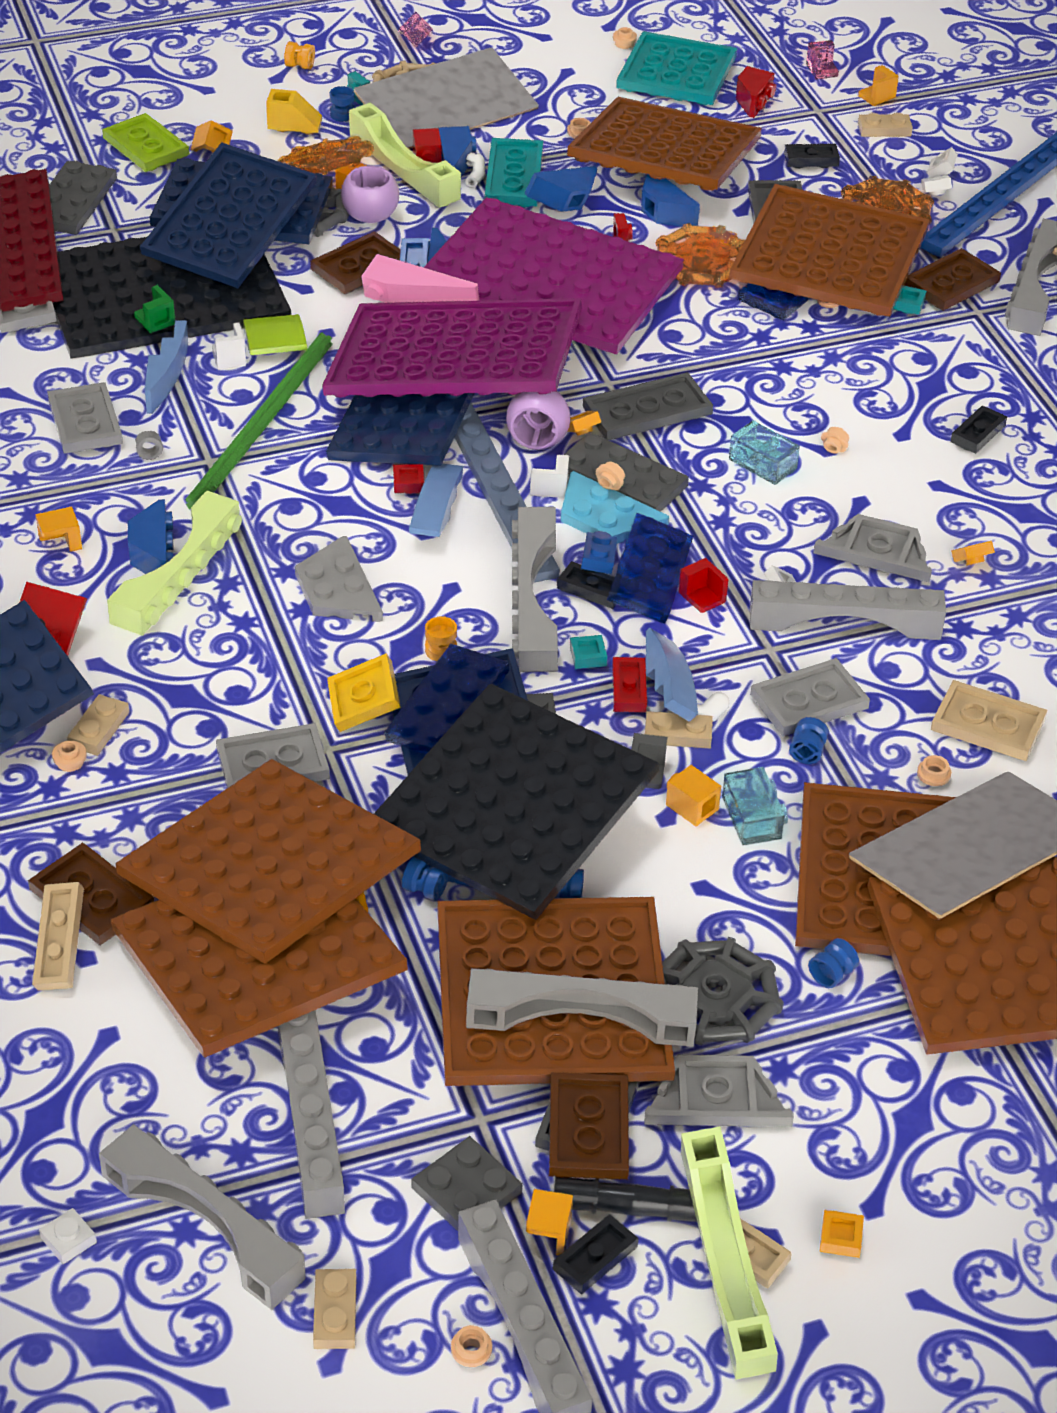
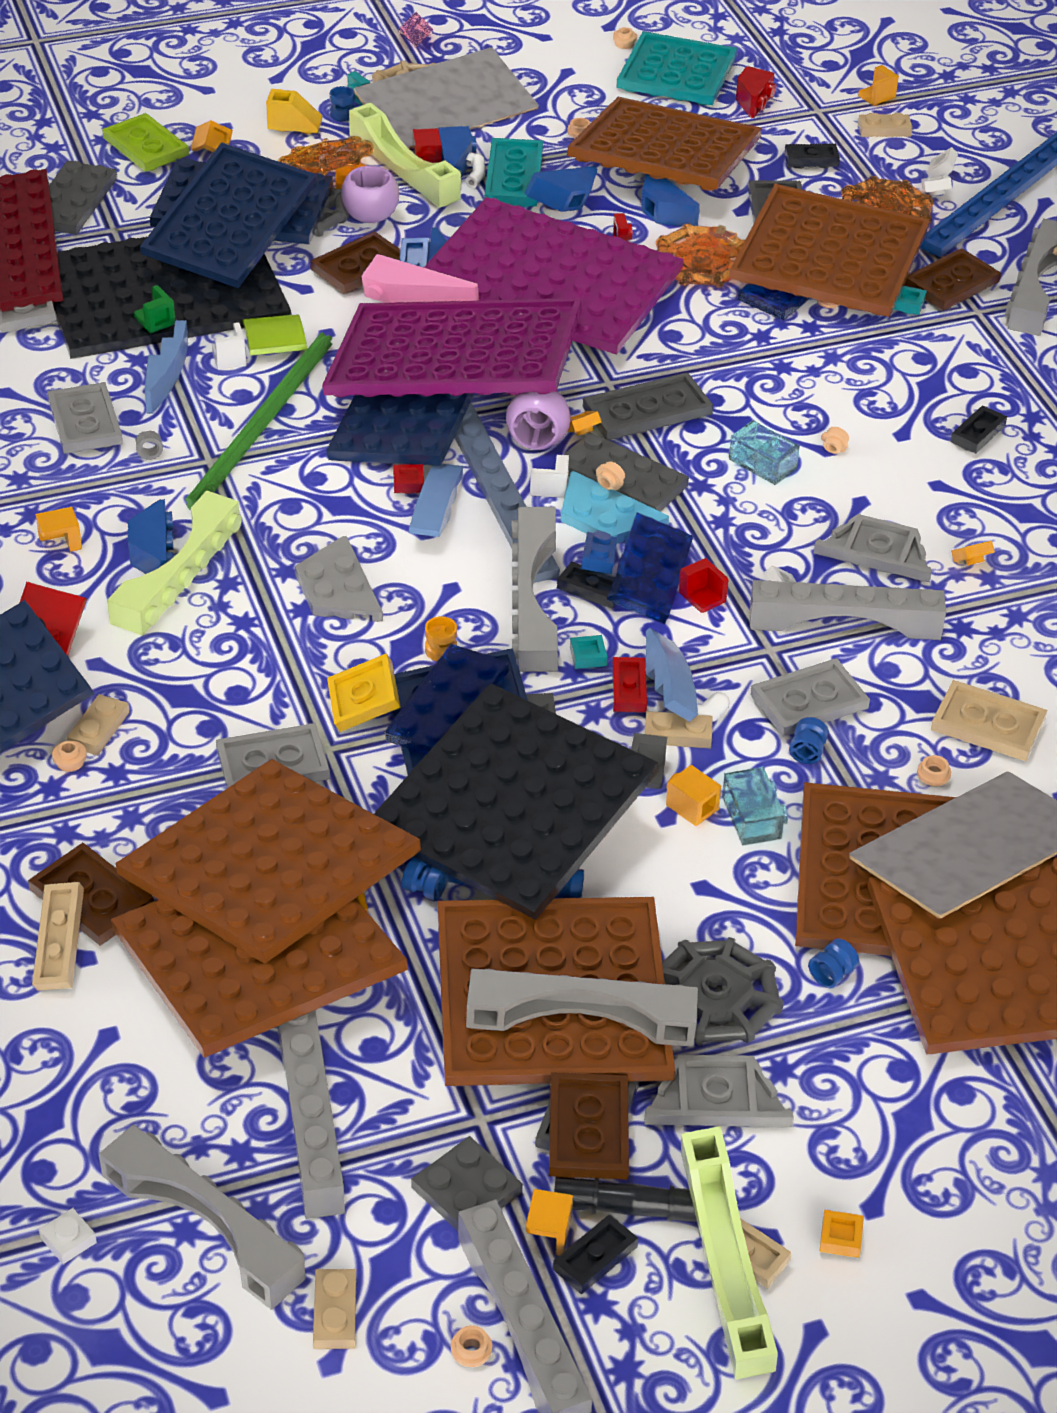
light orange wheel [284,41,315,70] -> none
clear pink panel [806,40,839,79] -> none

